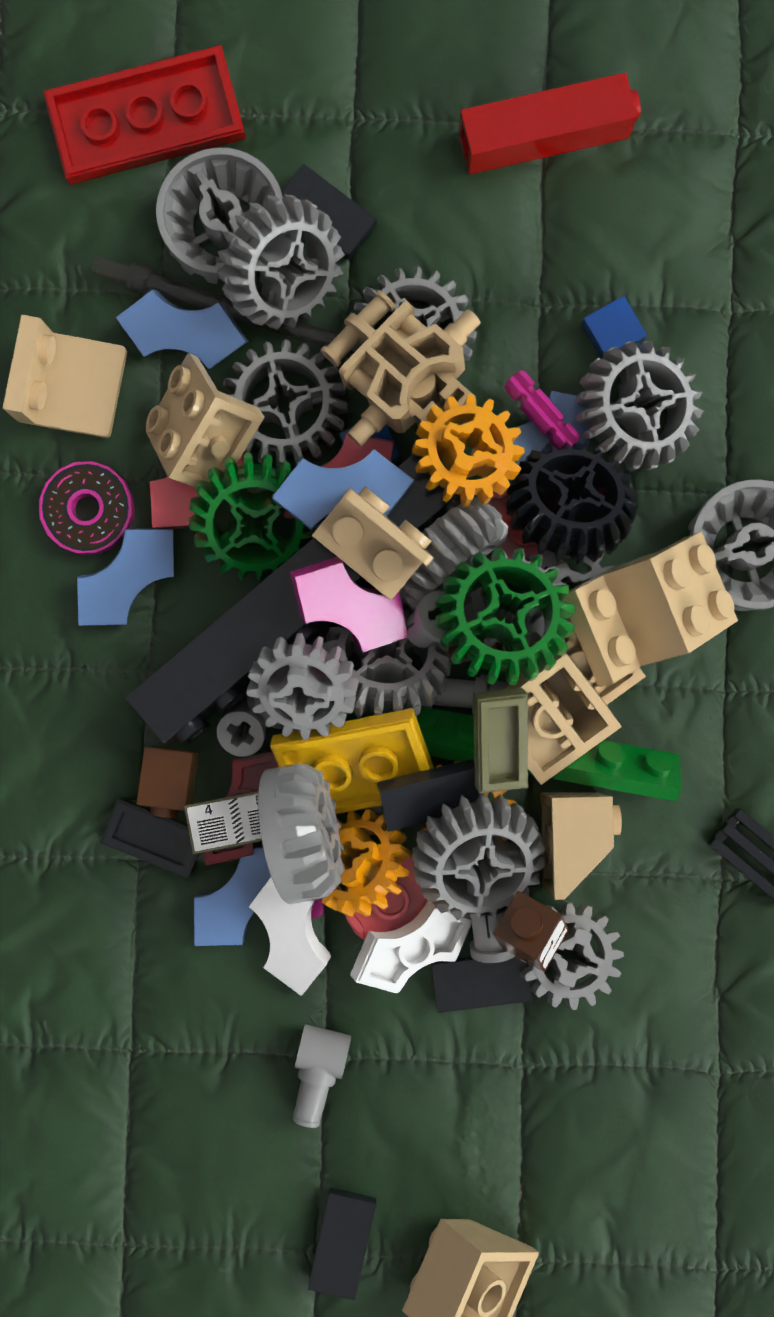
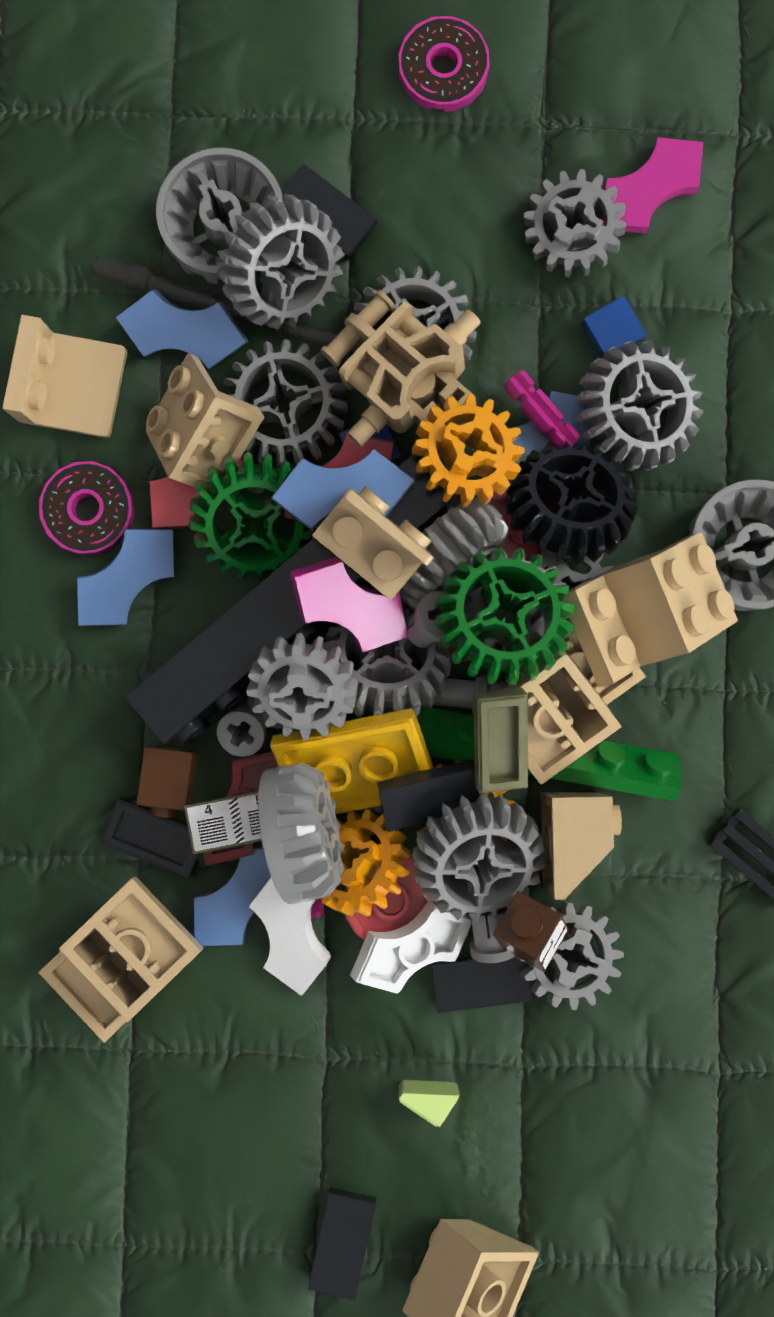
red tile [43,45,246,185] -> none
light grey pin [293,1024,351,1128] -> none
red brick [458,72,641,175] -> none
none -> tan bracket [38,876,203,1043]
none -> tile [398,16,490,112]
none -> yellowish green slope [399,1080,459,1127]
none -> light grey gear [524,169,627,277]
none -> dark pink tile [601,137,704,234]

